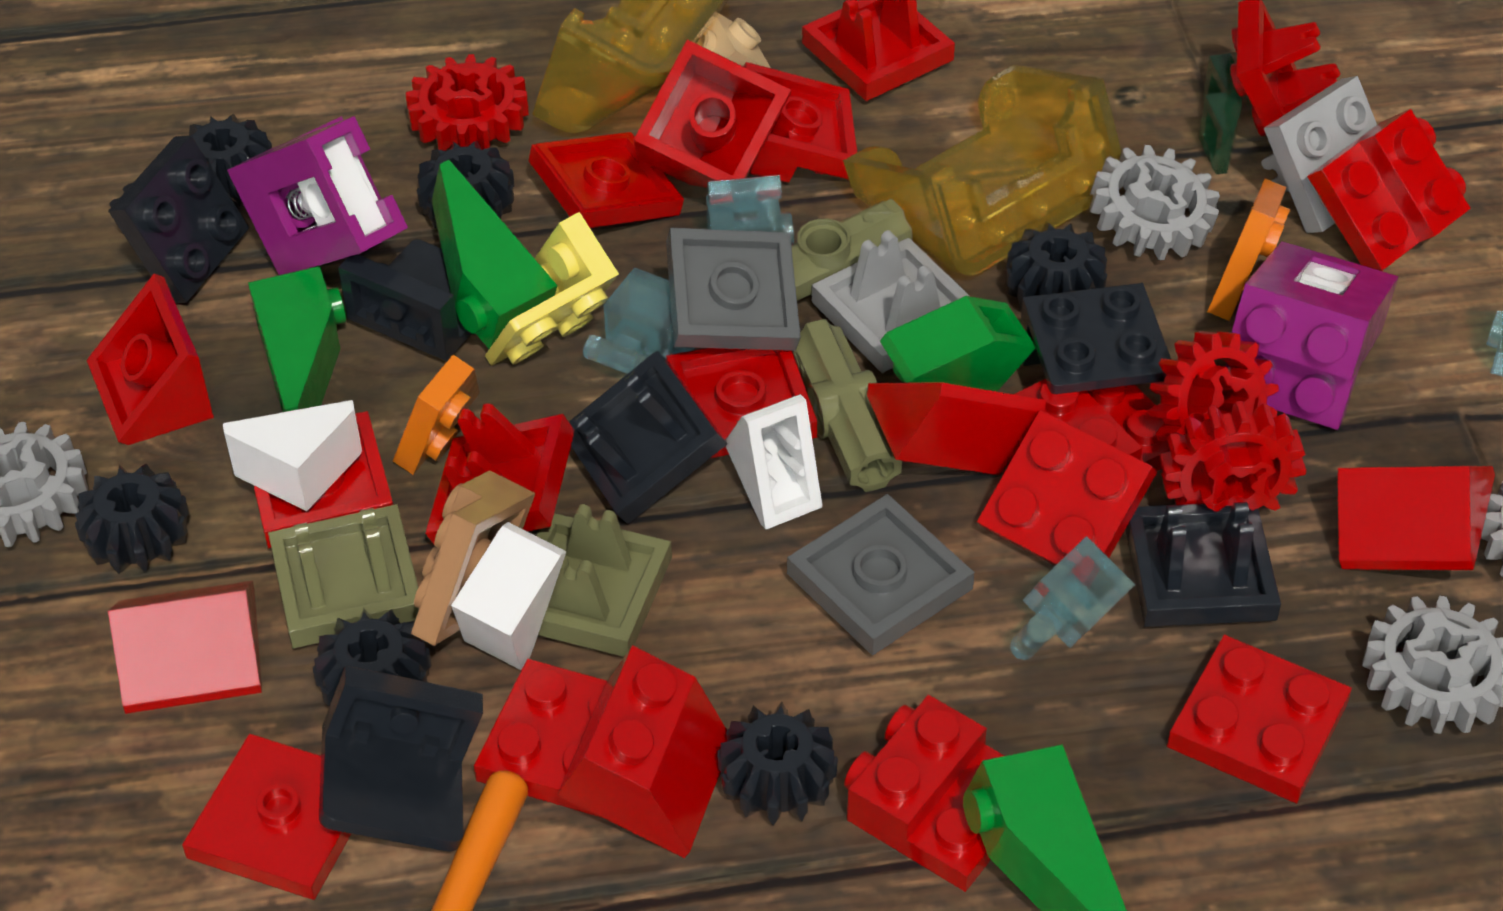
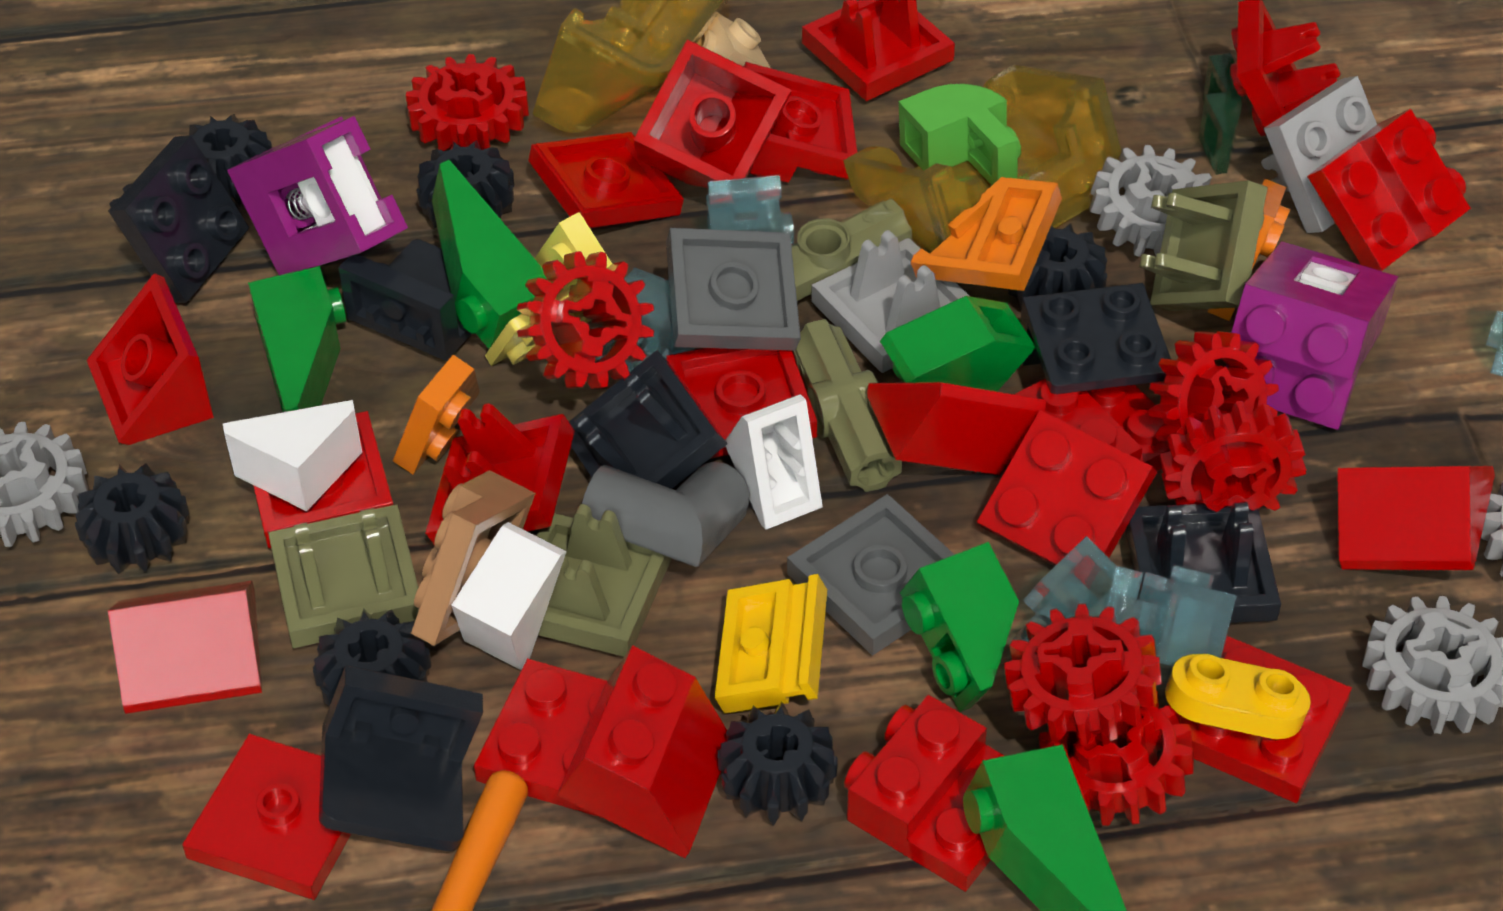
none -> red gear [517,251,654,389]
none -> dark grey brick [582,462,749,567]
none -> yellow plate [715,574,827,714]
none -> bright green brick [899,84,1021,186]
none -> green slope [900,542,1019,712]
none -> orange wing [910,177,1062,291]
none -> red gear [1004,604,1162,745]
none -> red gear [1039,691,1194,826]
none -> clear light blue brick [1106,565,1237,666]
none -> olive plate [1139,180,1268,311]
none -> yellow plate [1165,654,1311,739]

